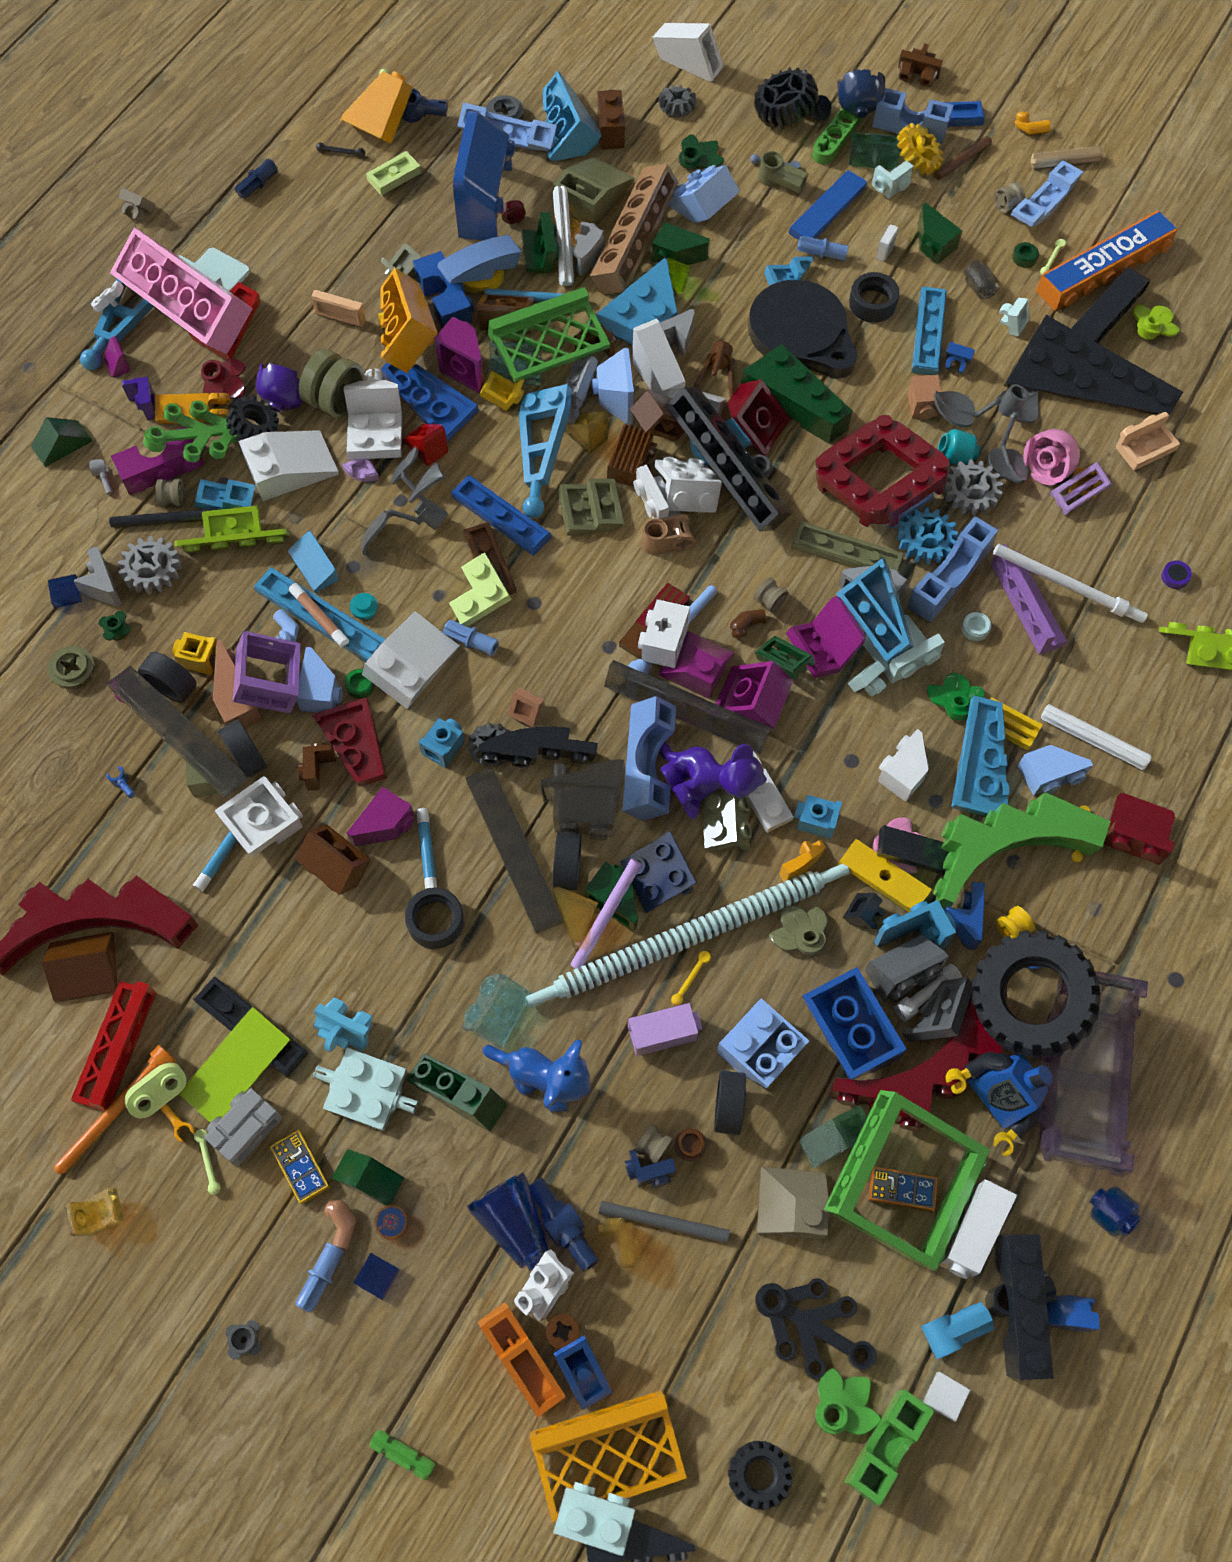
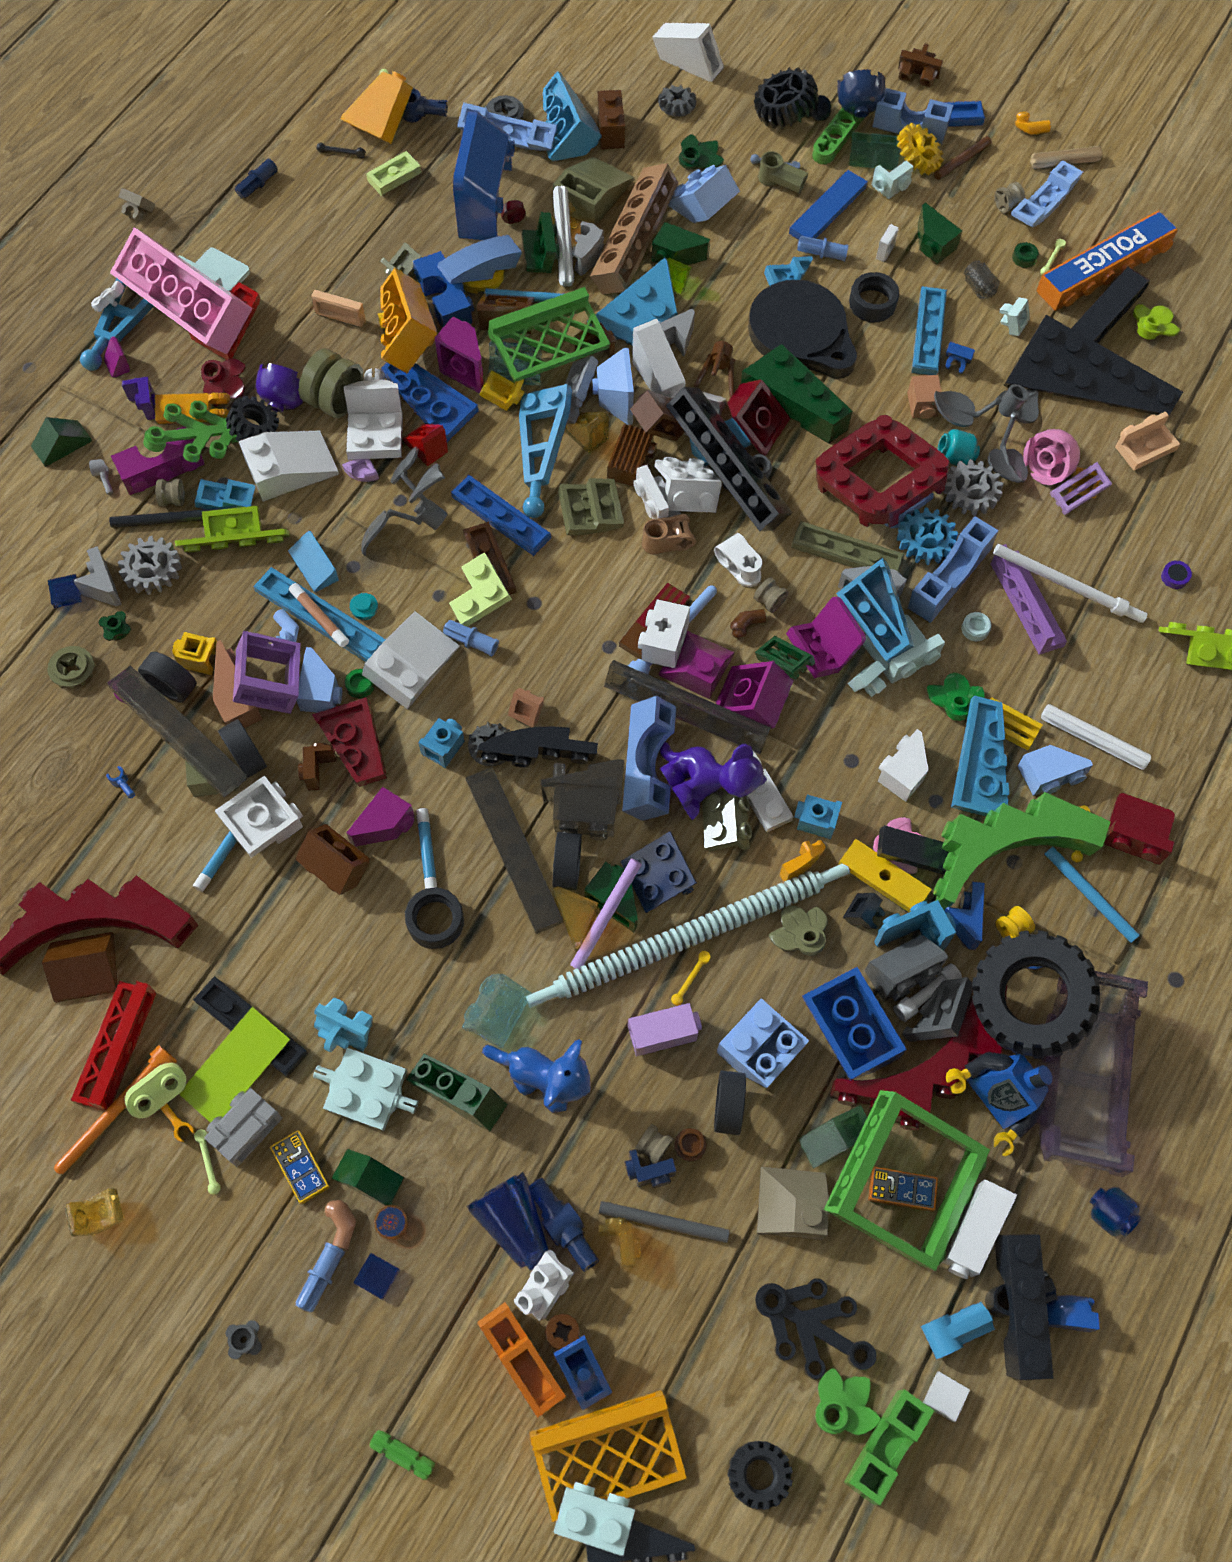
none -> white piece [714,533,762,587]
none -> dark azure bar [1044,847,1140,943]

